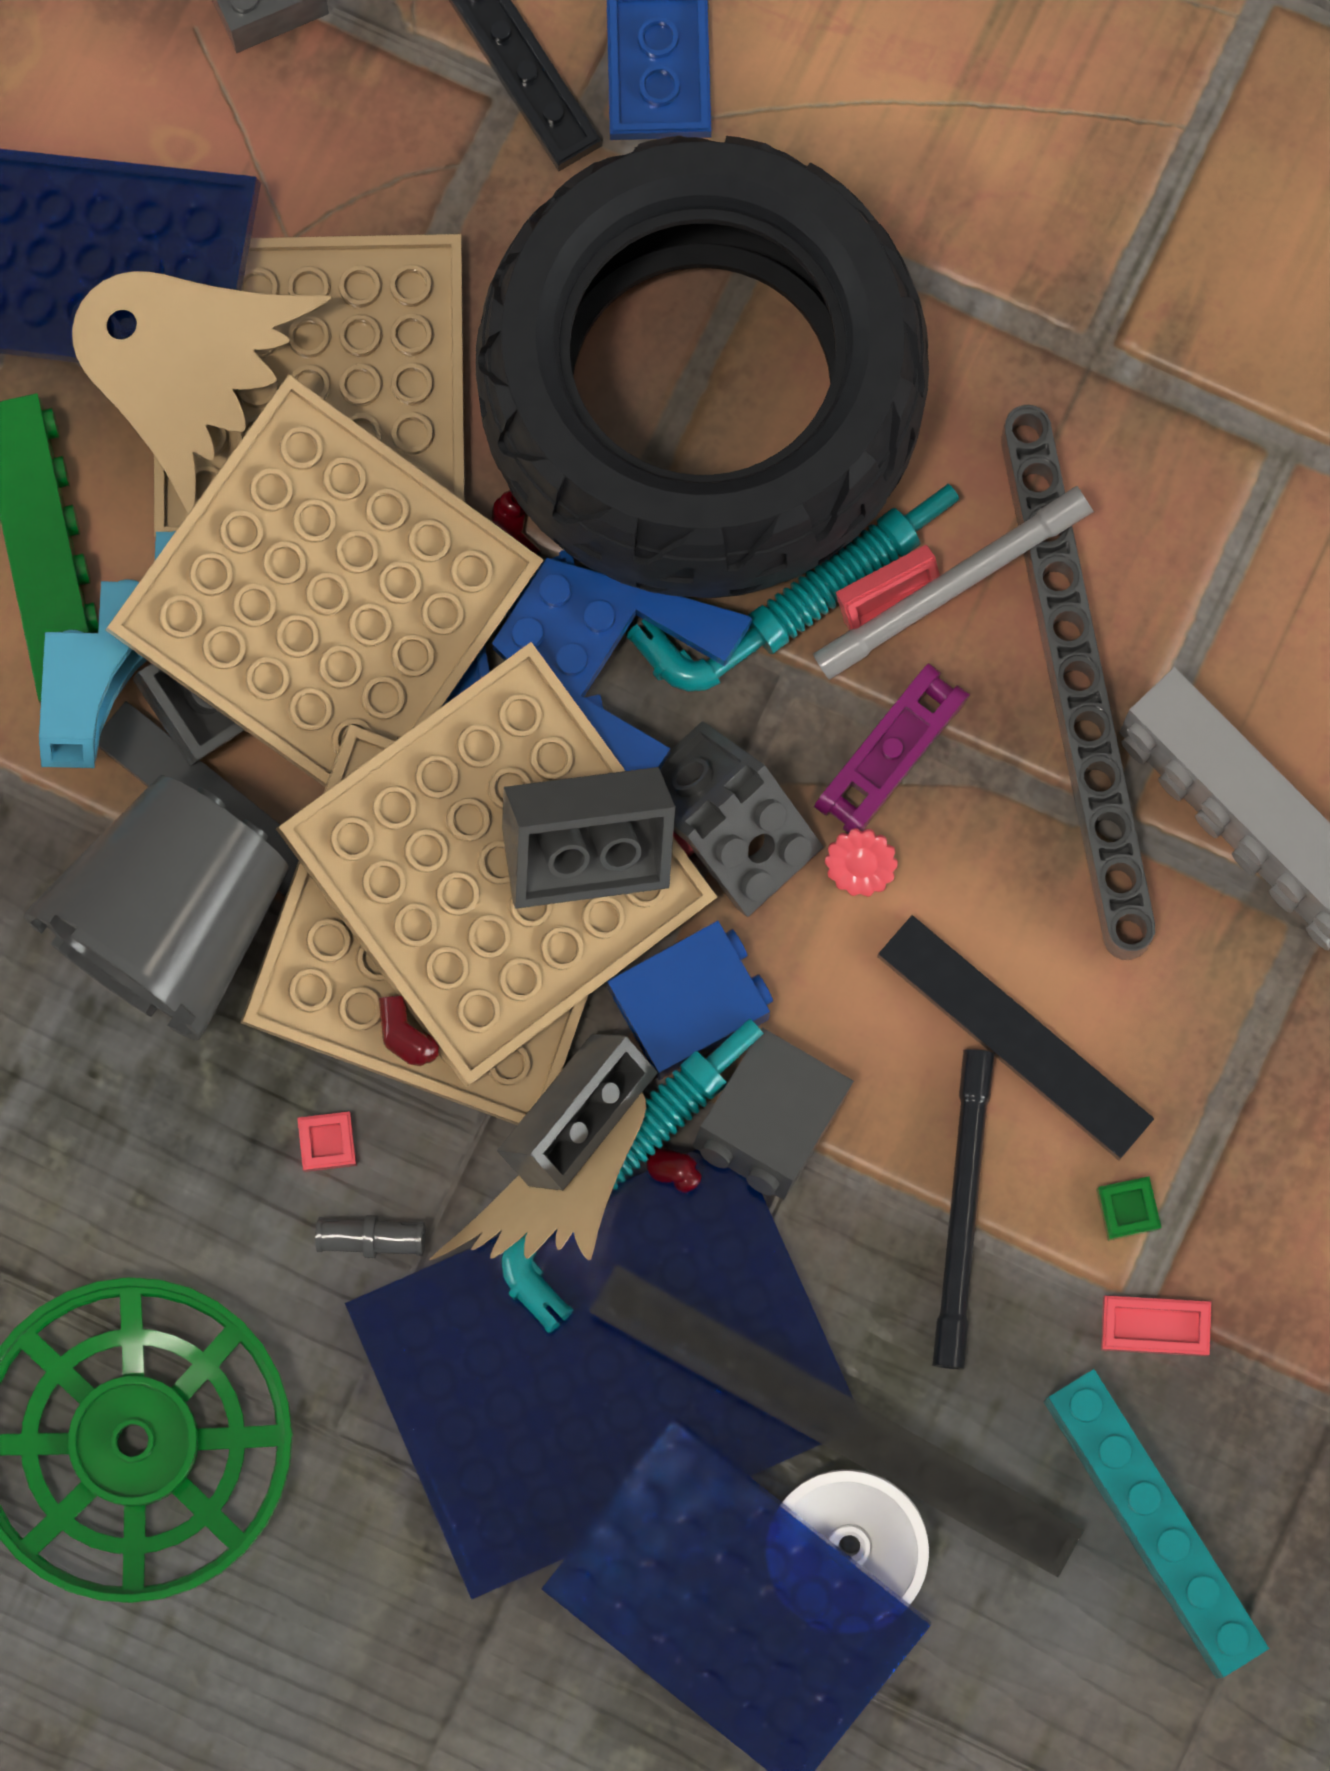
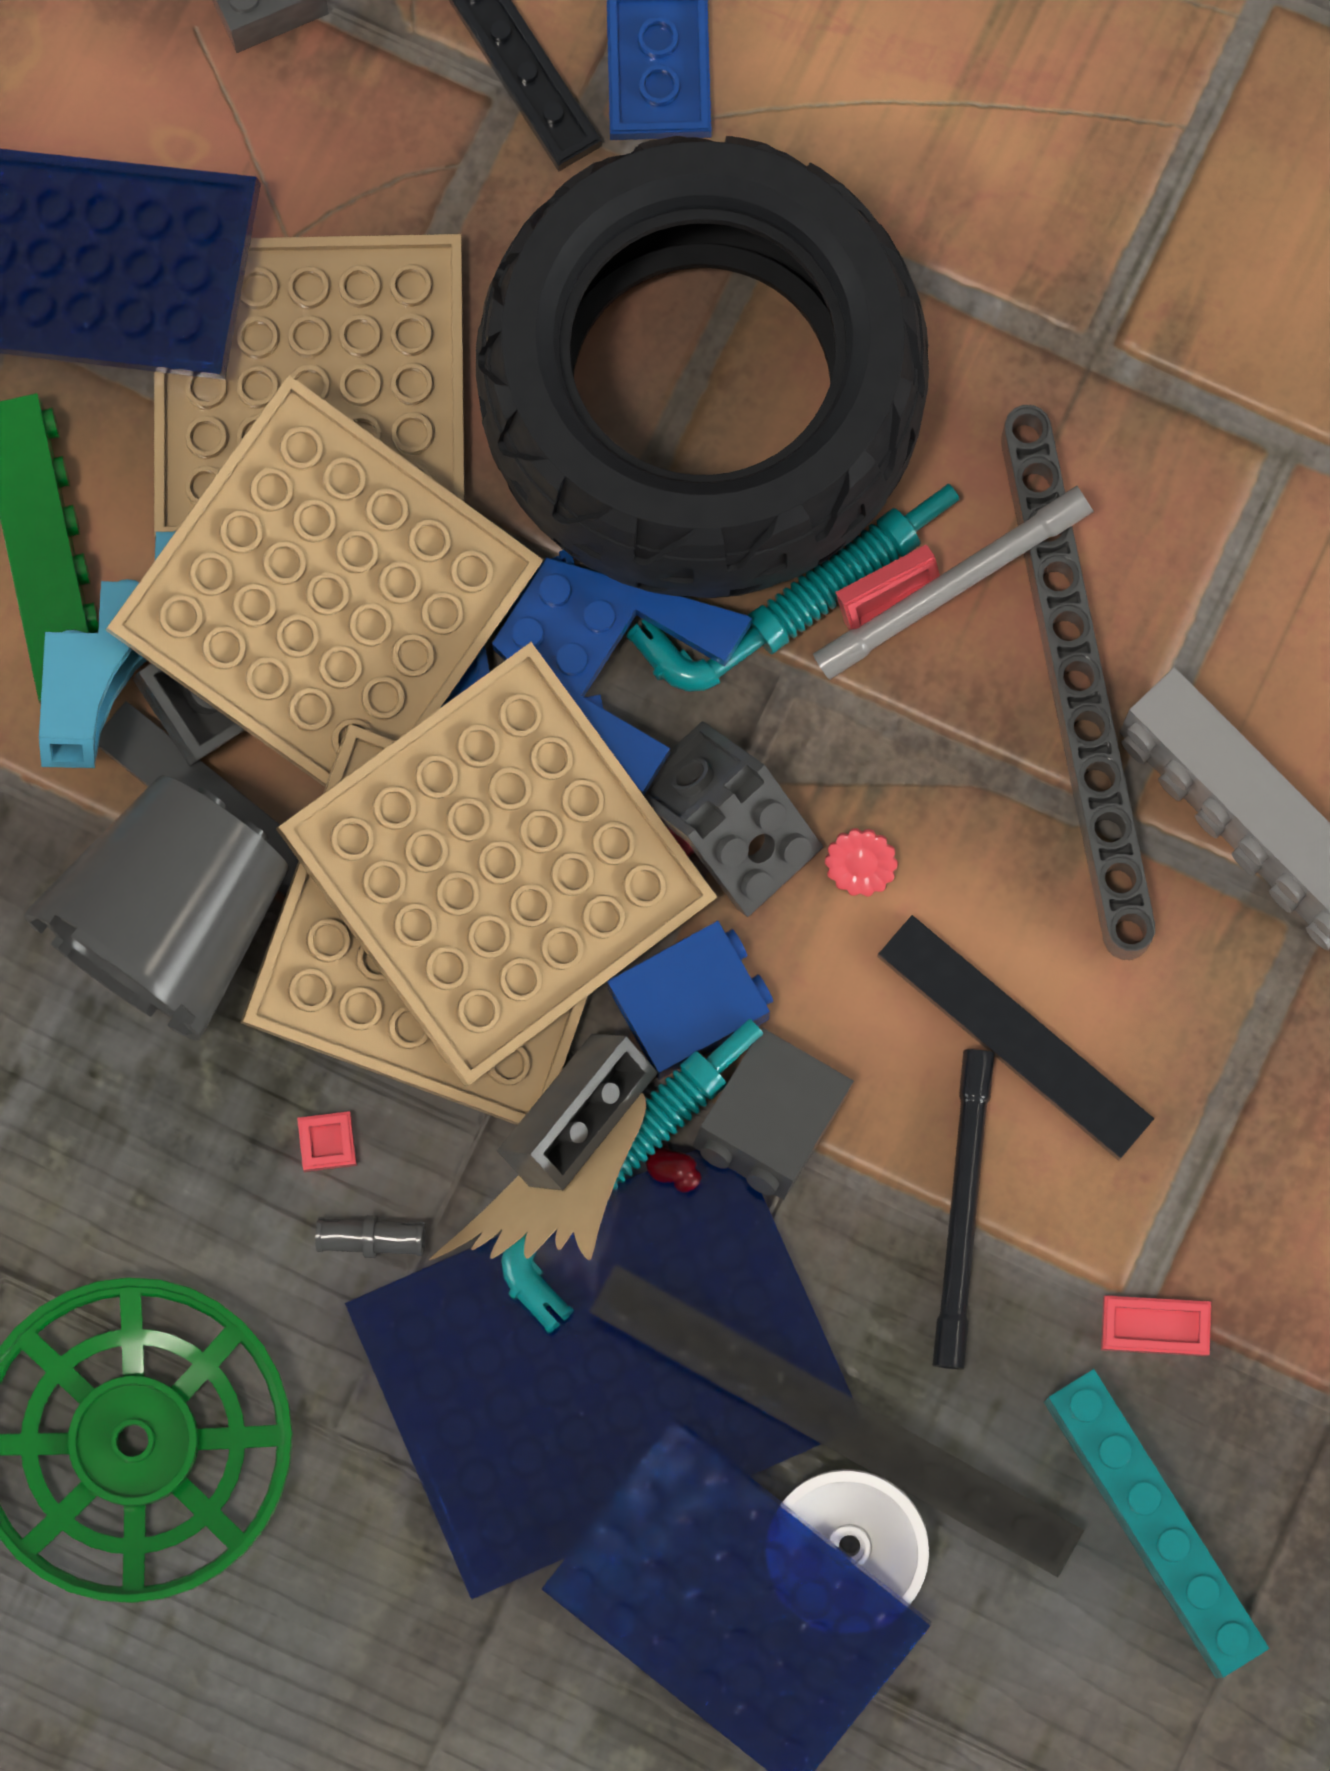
tan piece [72,271,332,514] -> none
dark red arm [379,996,439,1066] -> none
dark red arm [491,490,542,556] -> none
dark grey slope [502,767,675,909] -> none
magenta plate [814,663,970,833] -> none
green tile [1096,1176,1161,1241] -> none

